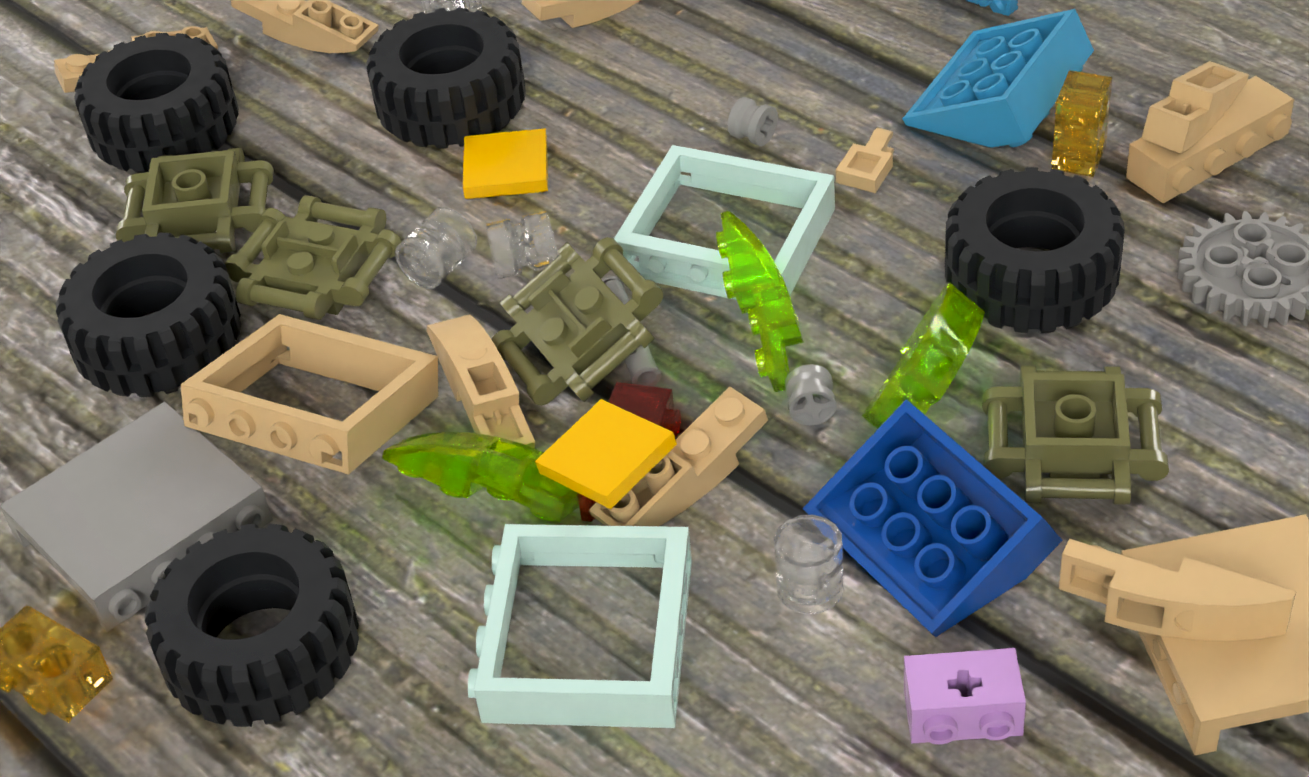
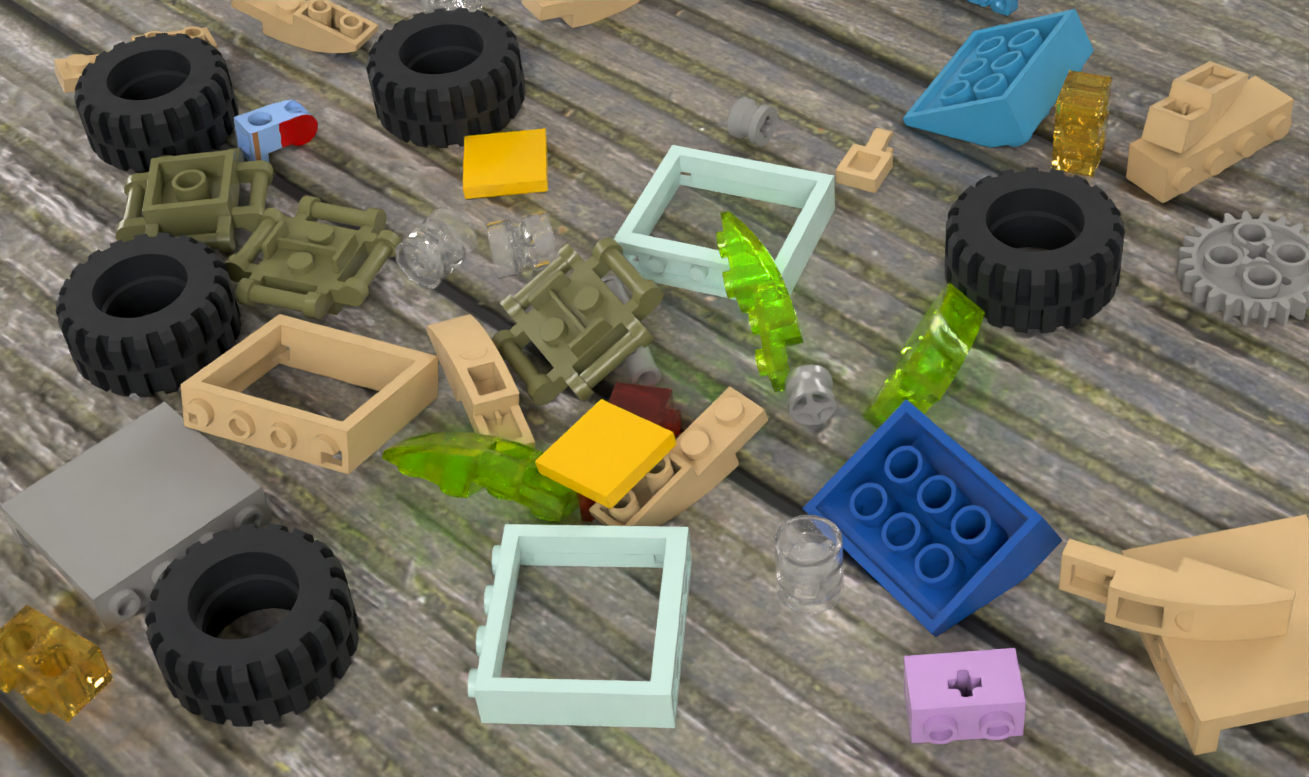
olive brick [982,365,1169,505] -> none
none -> light blue leg [234,99,318,163]

